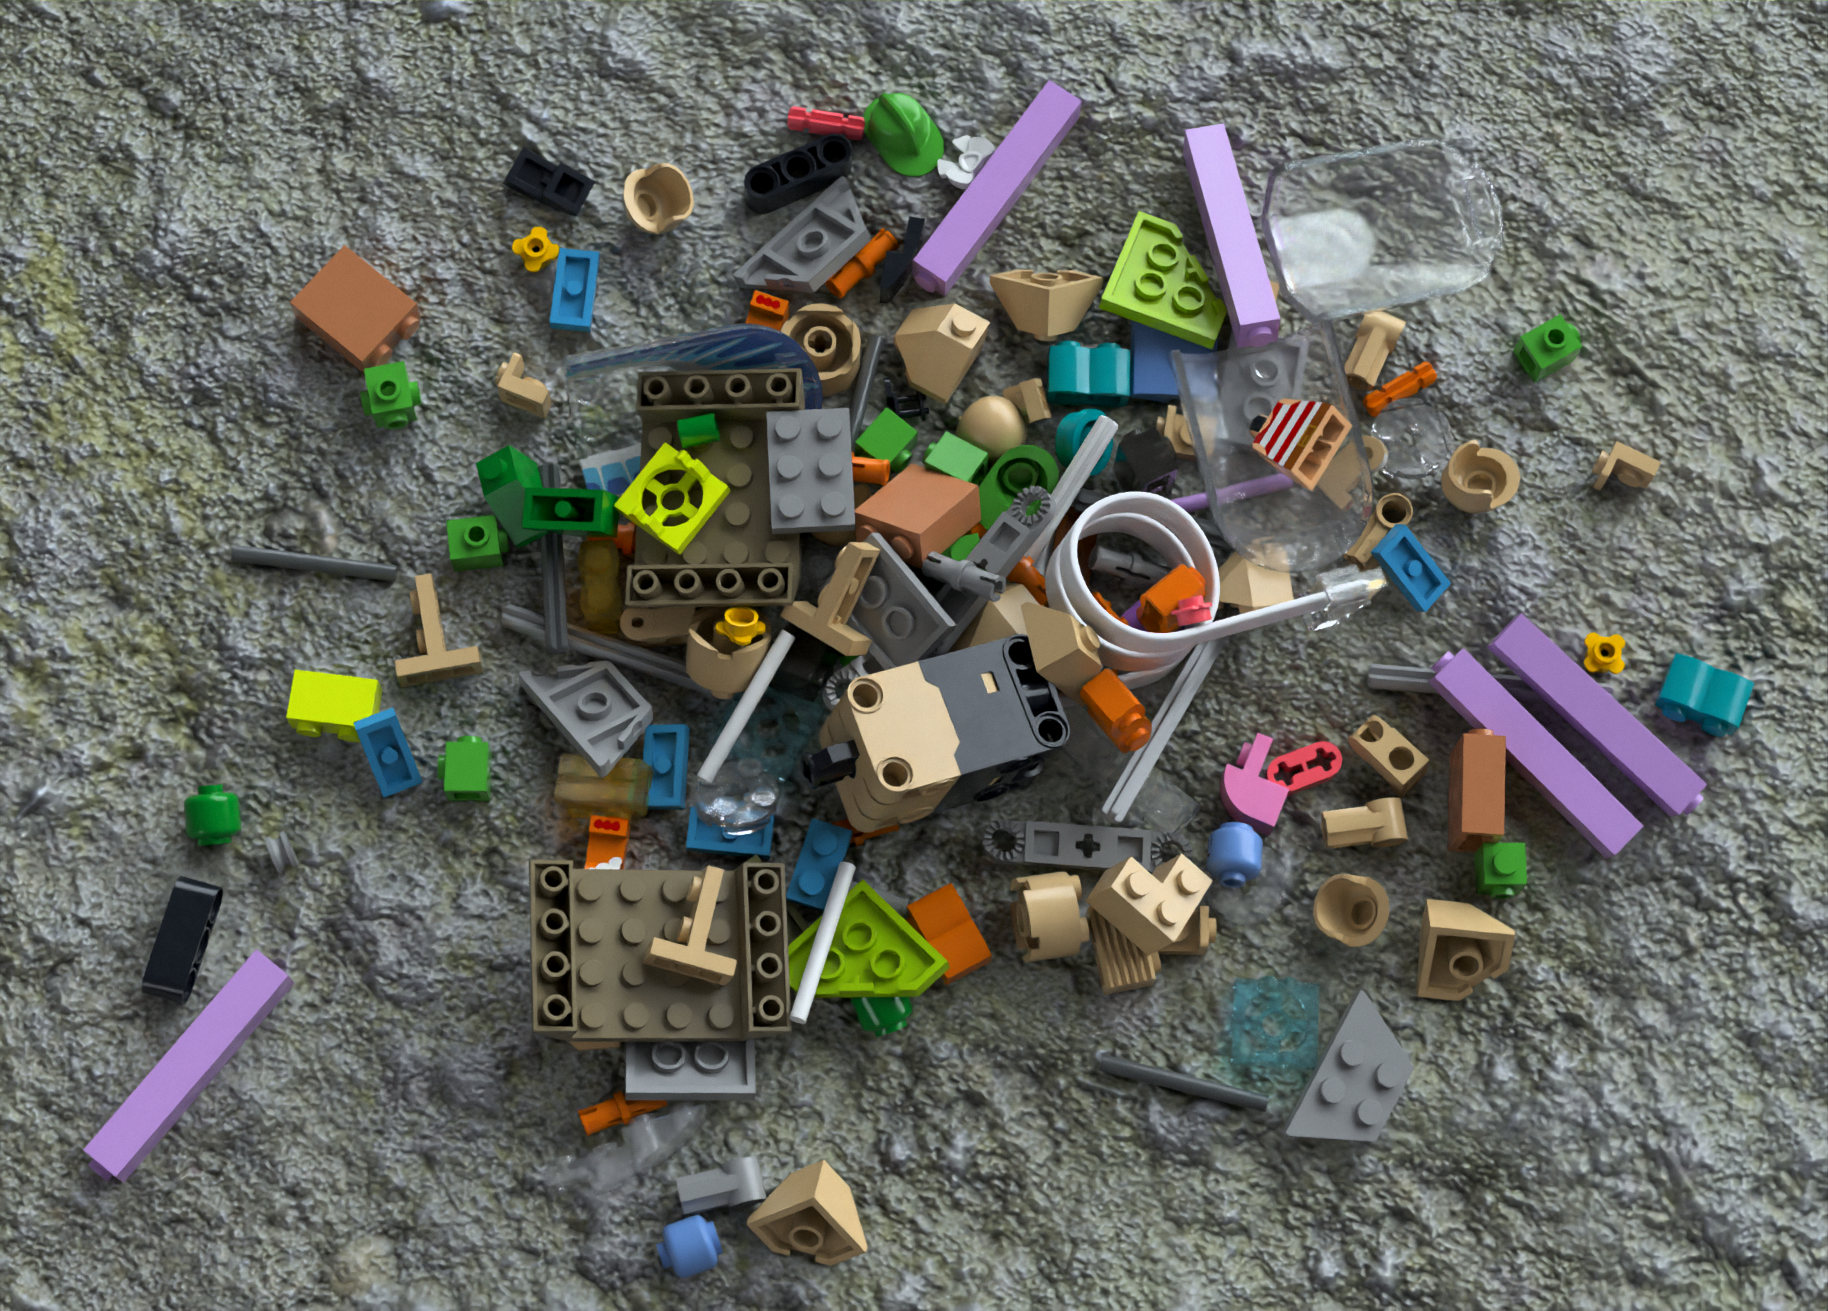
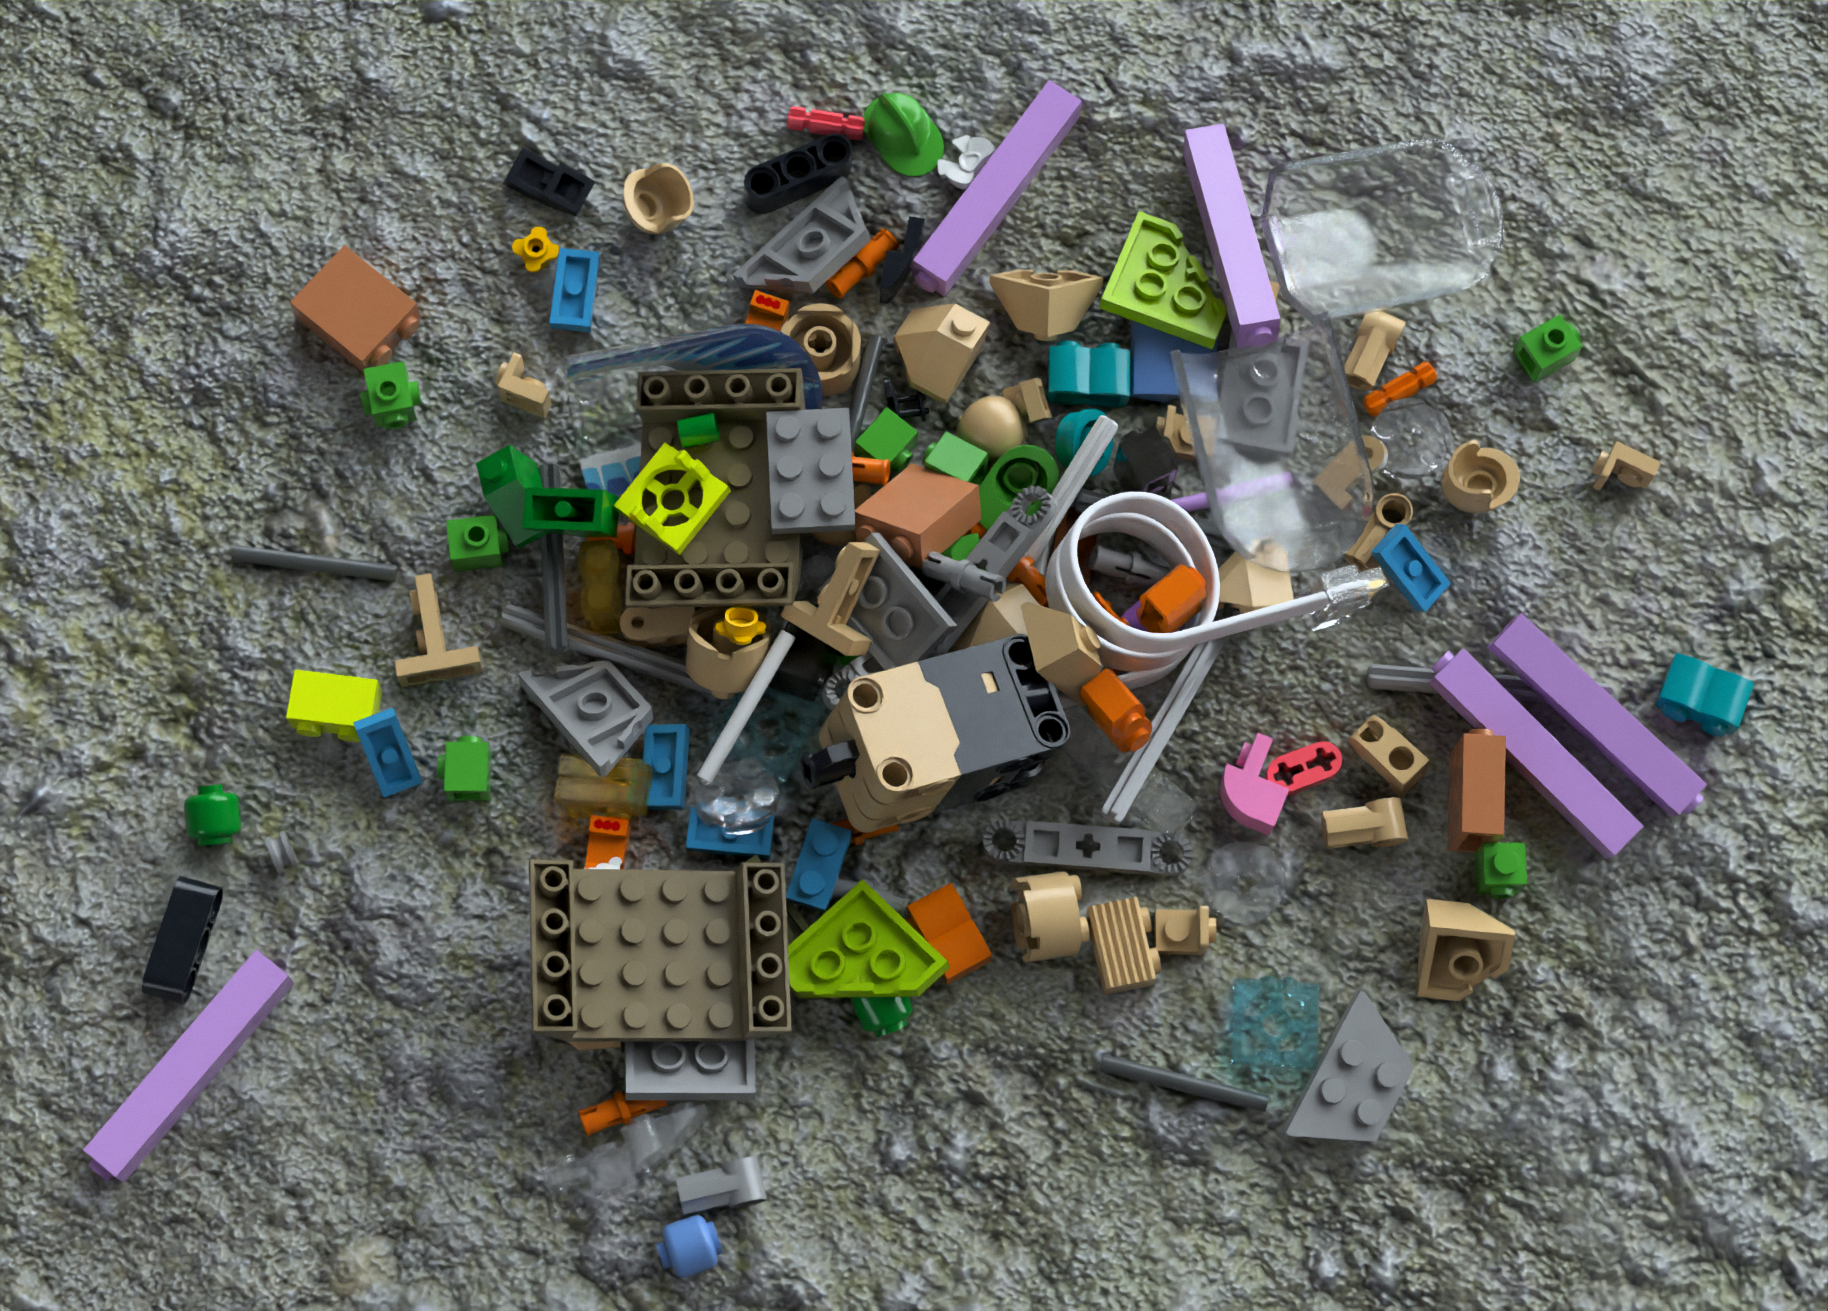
tan bracket [643,865,737,986] -> none
tan slope [746,1160,867,1266] -> none
white bar [789,862,856,1024] -> none
tan brick [1086,853,1213,956] -> none
coral plate [1171,595,1212,626] -> none
medium blue head [1206,822,1263,888] -> none
torso [1250,398,1352,491] -> none
tan helmet [1313,874,1390,947] -> none
yellow plate [1583,632,1625,674] -> none

